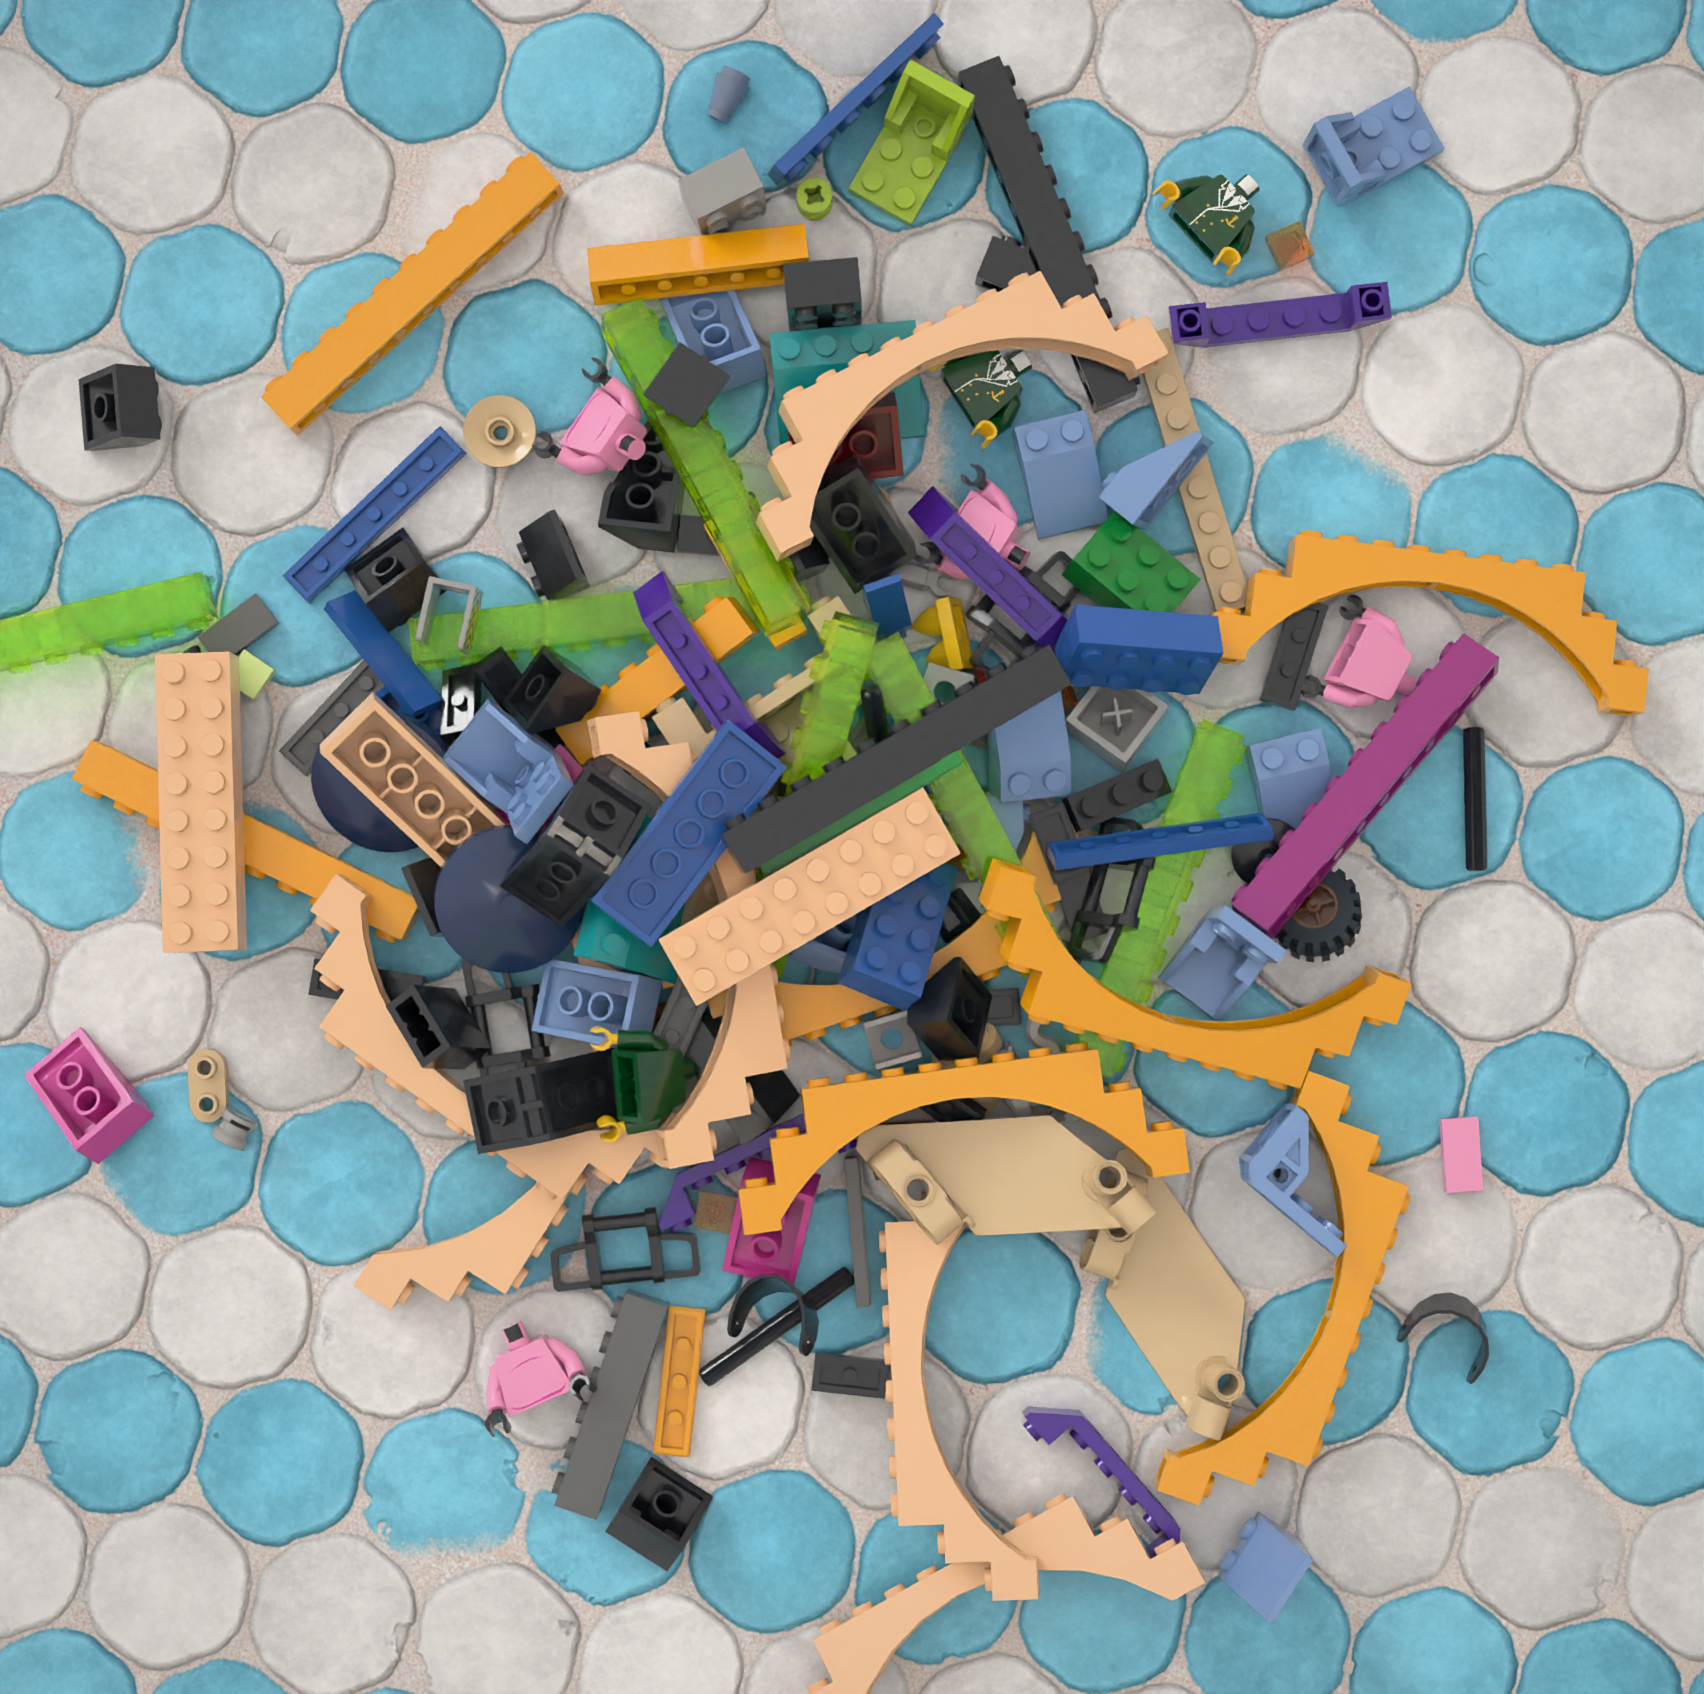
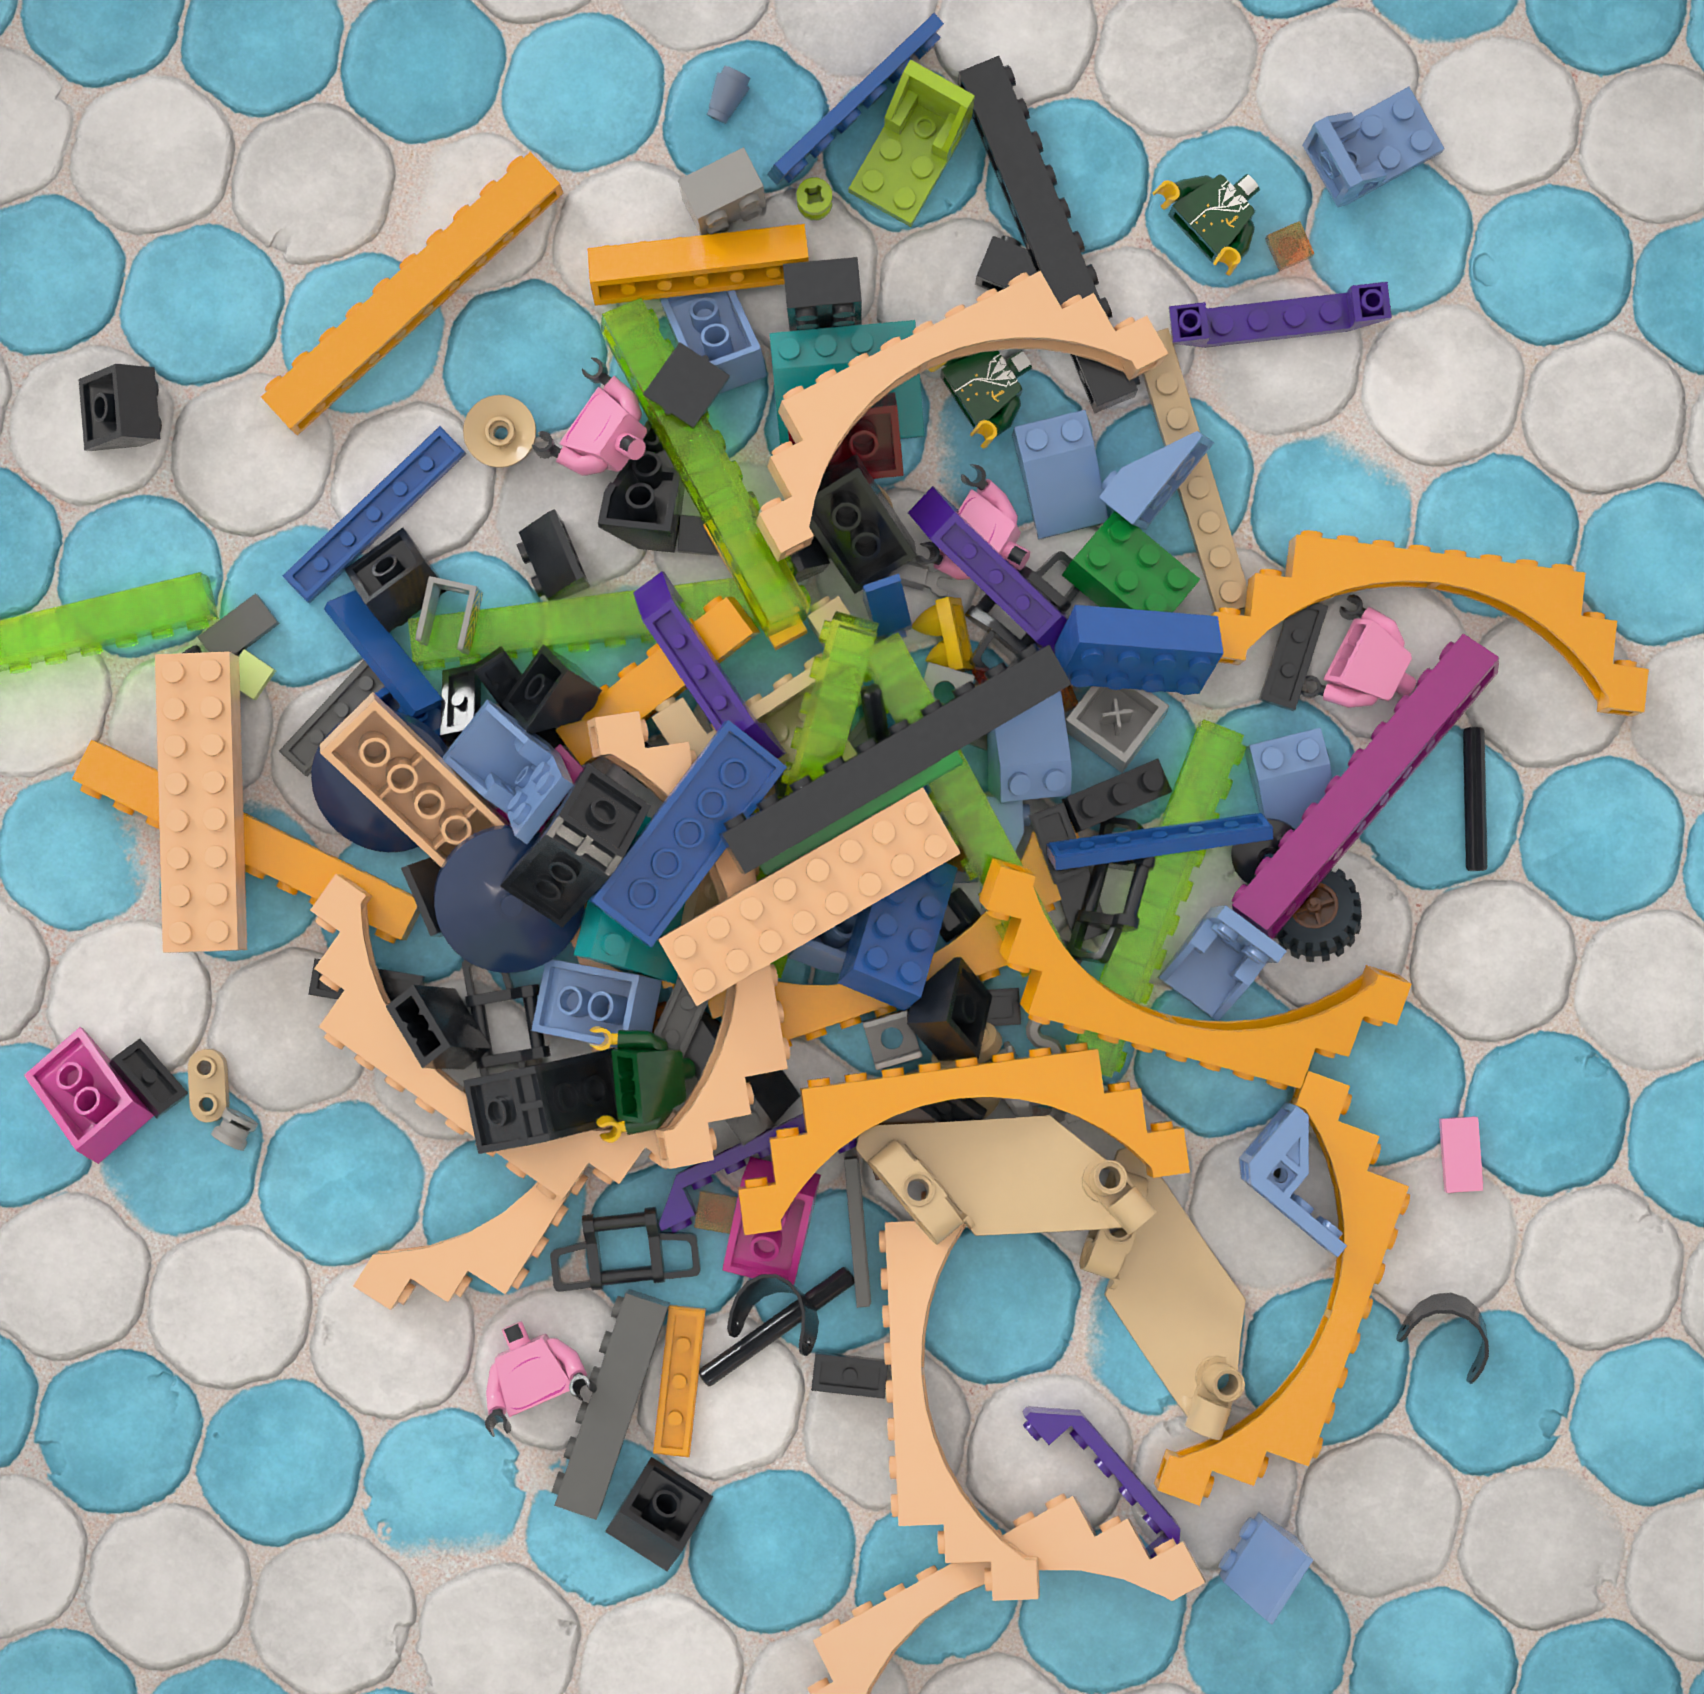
none -> black plate [109,1038,188,1119]

